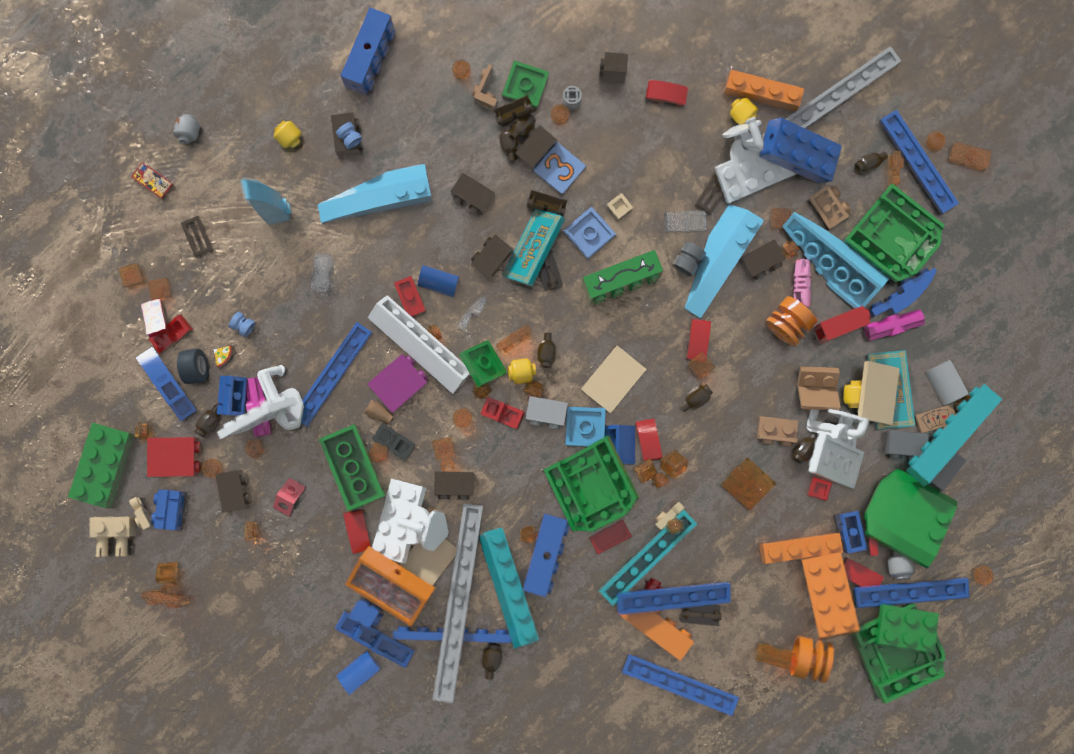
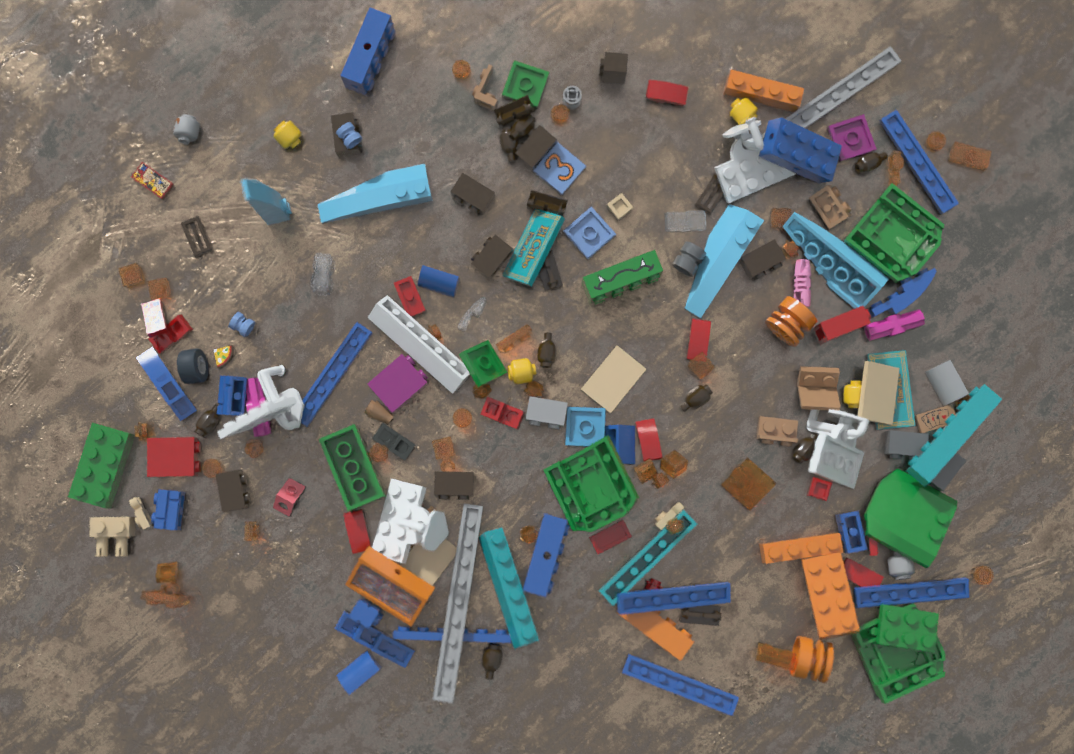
none -> magenta plate [827,114,876,162]

